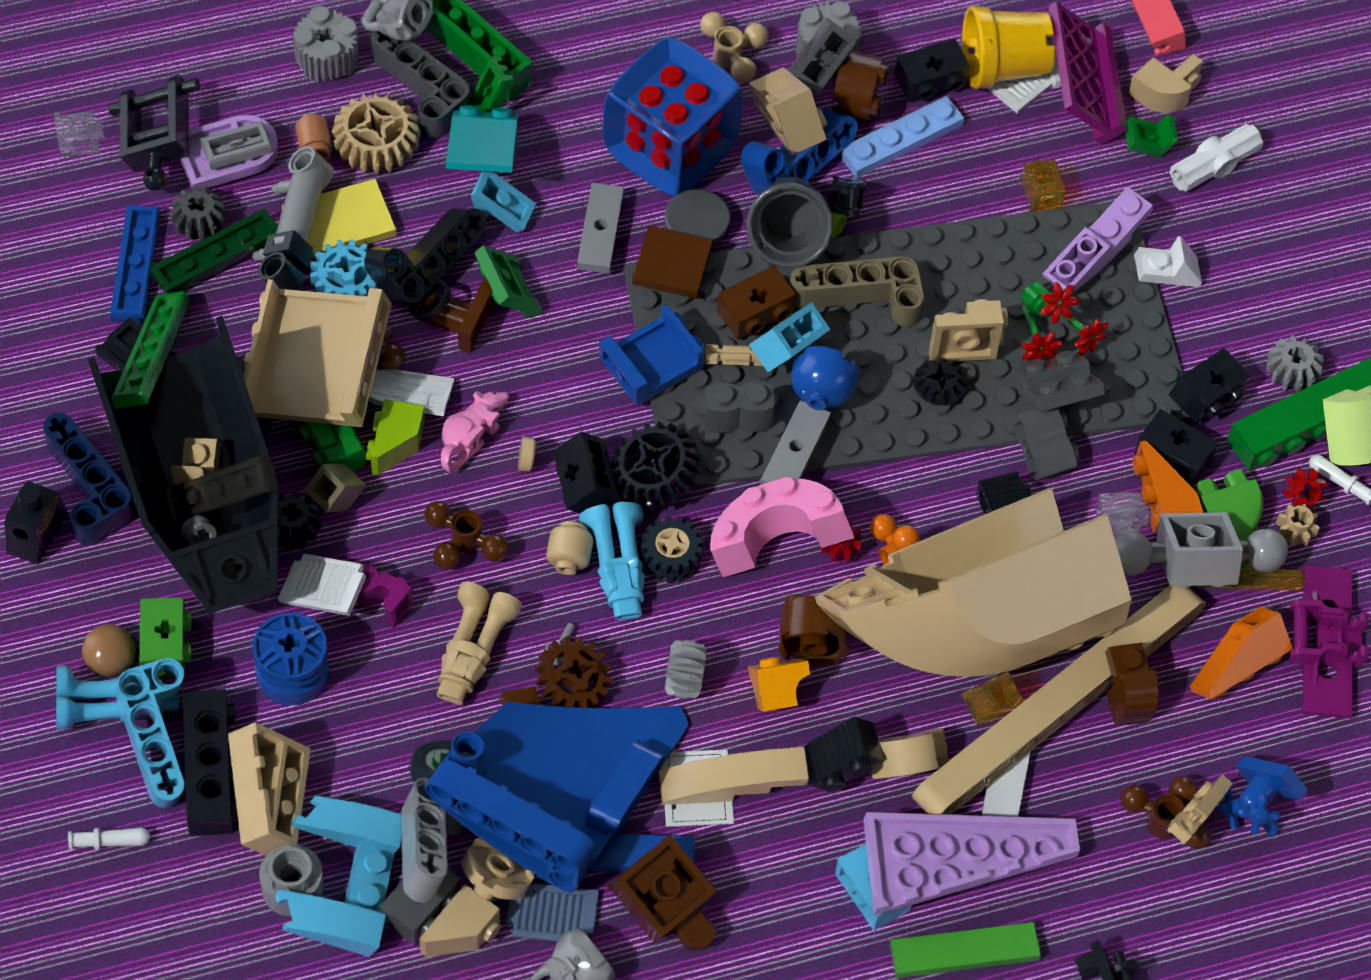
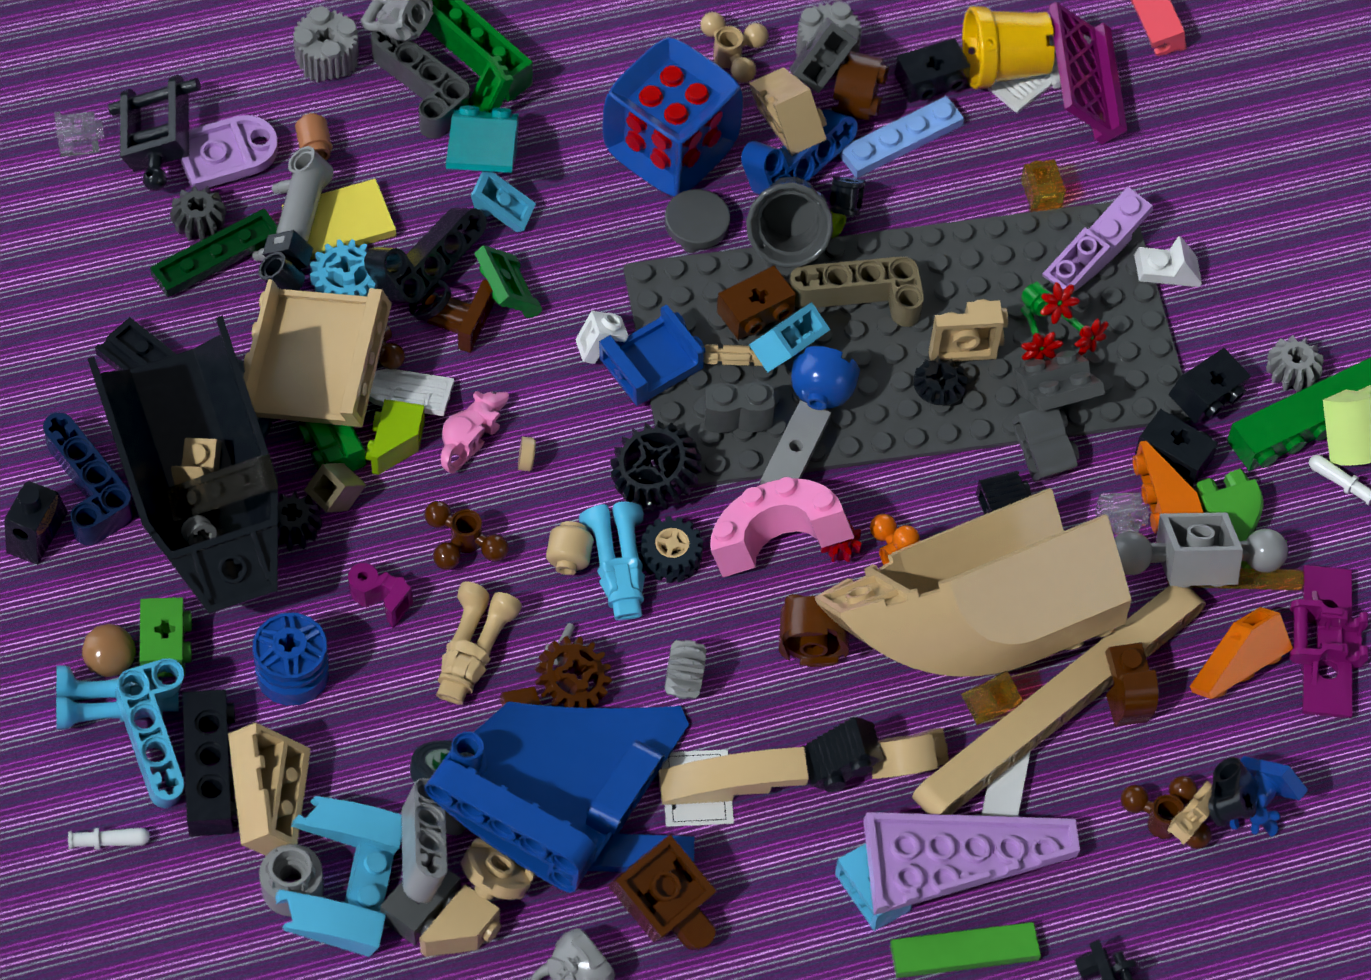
blue tile [110,205,161,323] -> none
green tile [111,291,190,409] -> none
light grey tile [200,121,273,170] -> none
white window [278,554,367,616] -> none
tan gear [332,92,420,175] -> none
sand blue window [506,883,599,942] -> none
black brick [553,432,619,513] -> none
light grey tile [577,183,624,274] -> none
reddish brown tile [632,225,713,299] -> none
light orange brick [748,657,810,712] -> none
green bracket [1125,114,1178,158] -> none
tan brick [1129,54,1203,113] -> none
white piece [1170,124,1263,192] -> none
tan gear [1276,504,1320,547] -> none
red gear [1283,467,1327,510] -> none
none -> white bracket [575,311,629,364]
none -> black piece [1208,757,1259,827]

